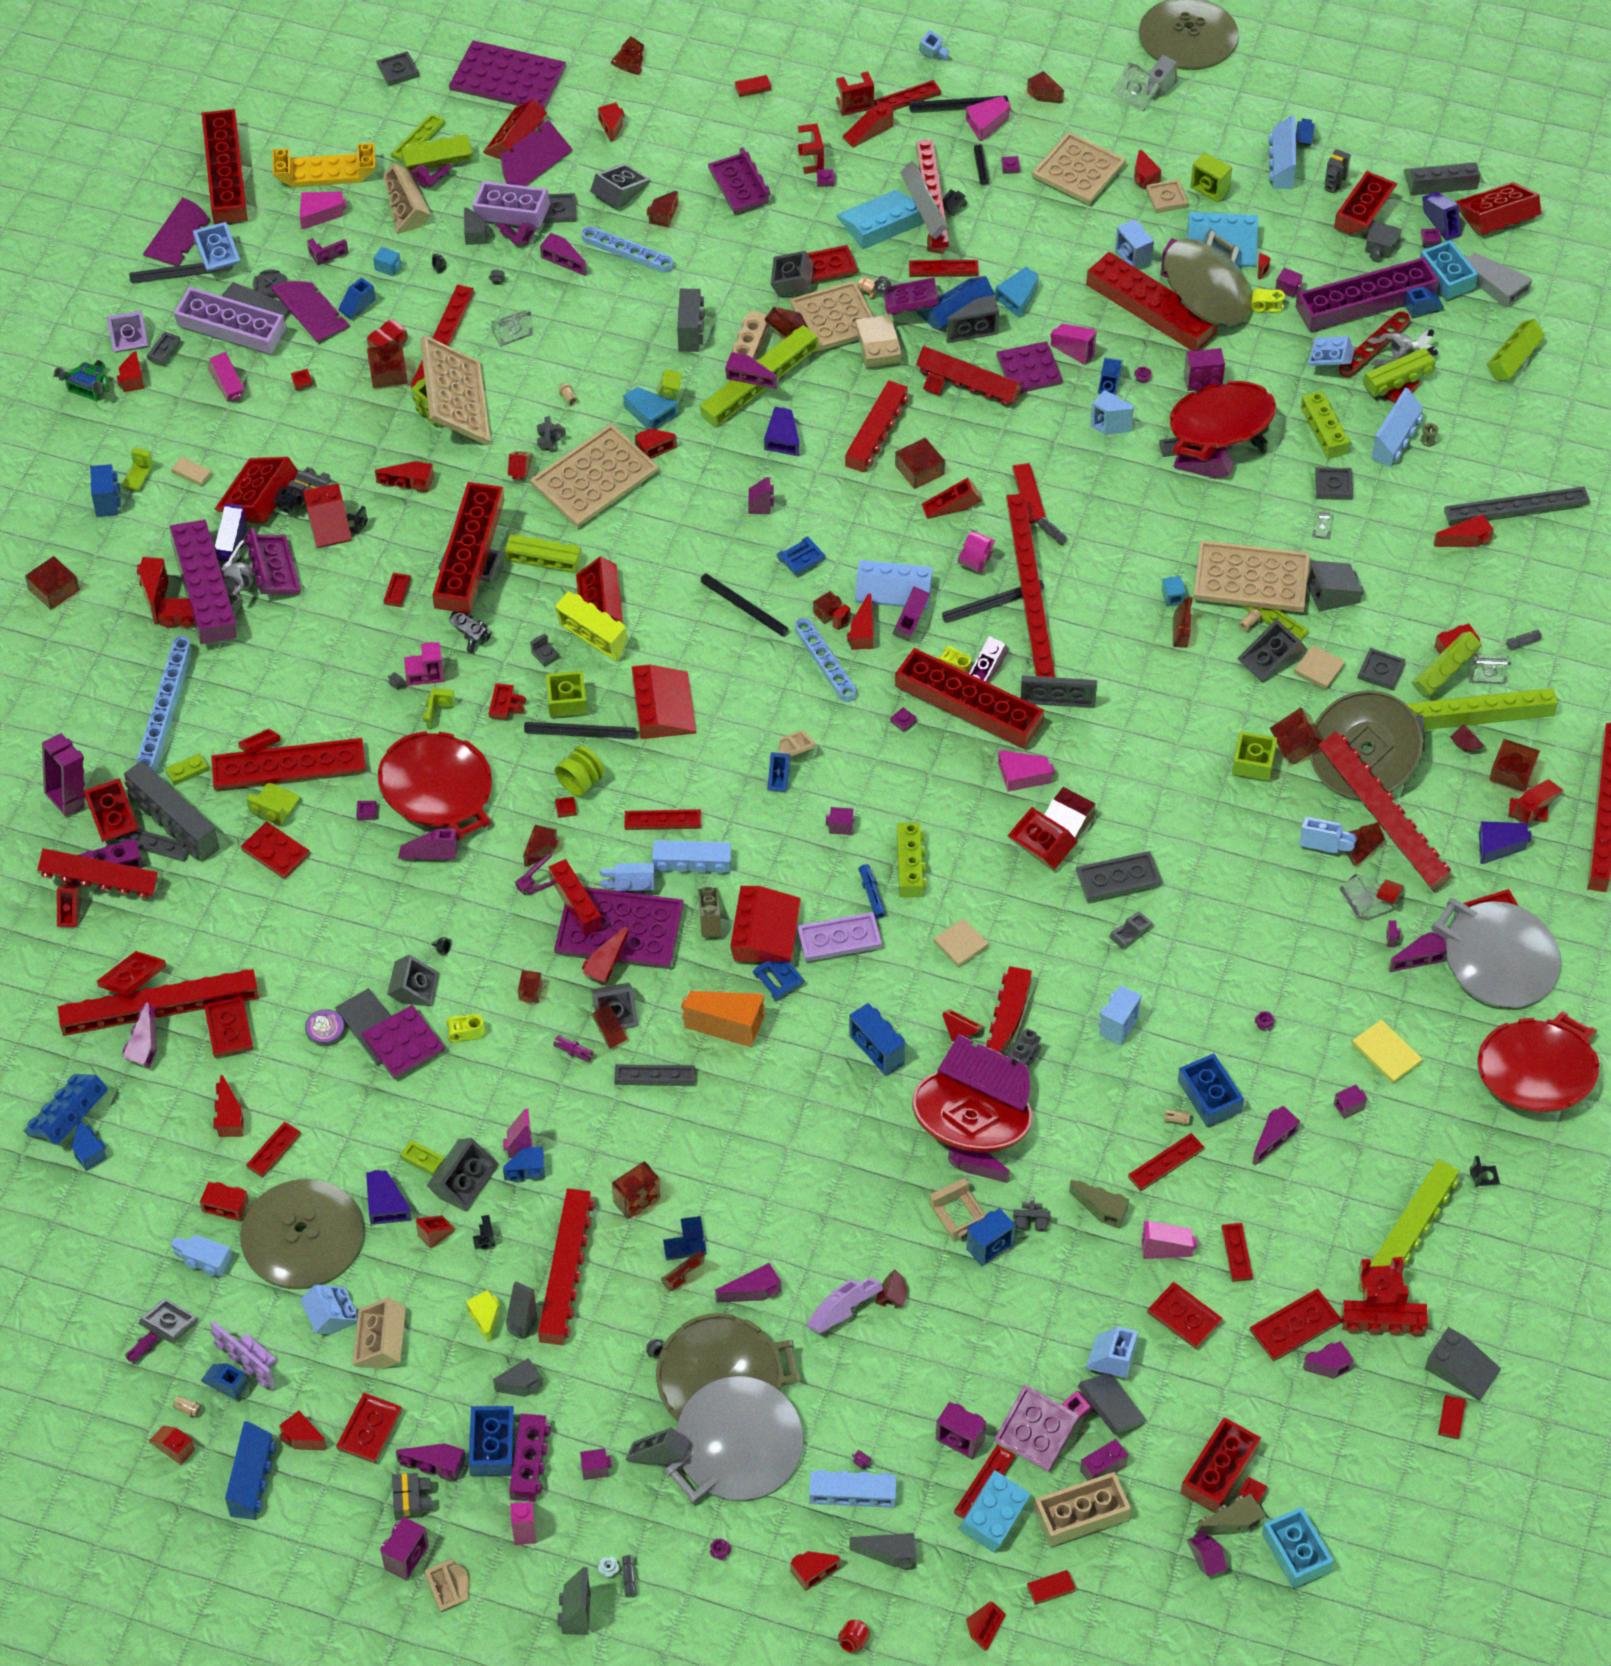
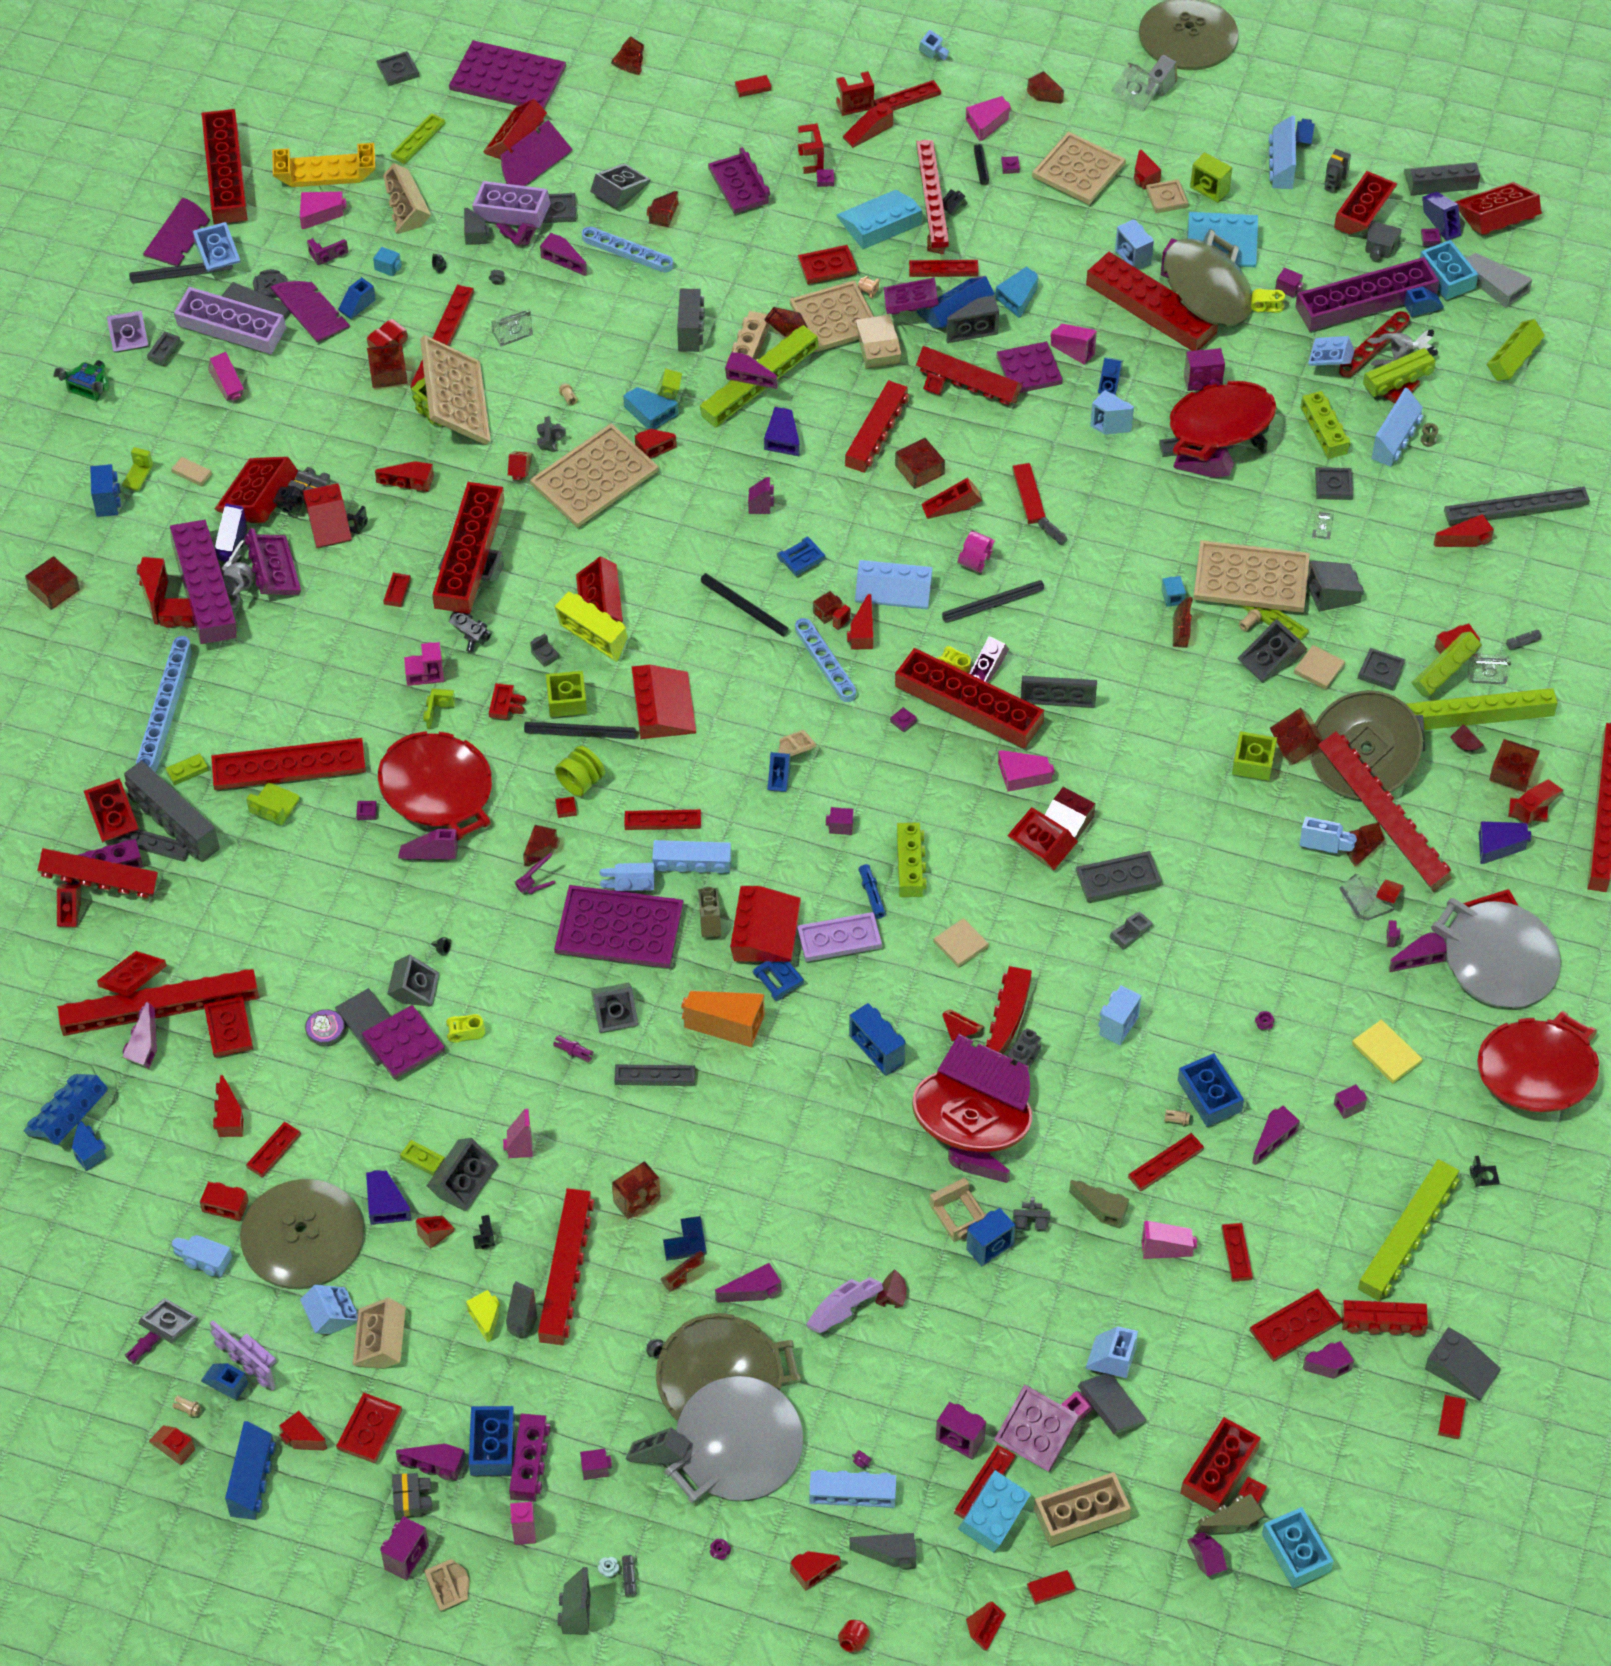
magenta piece [42,733,85,817] -> none
red slope [116,351,144,392] -> none
red tile [238,729,281,755] -> none
red plate [241,821,310,879] -> none
red plate [291,369,313,390] -> none
dark grey plate [388,672,405,689] -> none
lime brick [401,134,472,172] -> none
magenta bracket [410,163,452,188] -> none
dark grey slope [493,1358,543,1397] -> none
blue slope [503,1147,545,1181] -> none
lime brick [505,534,582,573] -> none
clear red brick [518,970,542,1003] -> none
red brick [548,859,602,936] -> none
red slope [582,927,630,985] -> none
clear red plate [591,1004,627,1049] -> none
red slope [598,102,625,142] -> none
dark grey brick [771,251,813,297] -> none
dark grey bush [874,276,891,294] -> none
magenta slope [892,586,930,642] -> none
light grey tile [900,160,947,239] -> none
black axle [909,95,1009,112] -> none
red plate [1006,494,1055,677] -> none
magenta brick [1080,1439,1128,1481] -> none
magenta plate [1134,367,1152,383] -> none
red plate [1147,1281,1223,1349] -> none
red slope [1258,253,1271,280] -> none
red panel [1358,1257,1409,1308] -> none

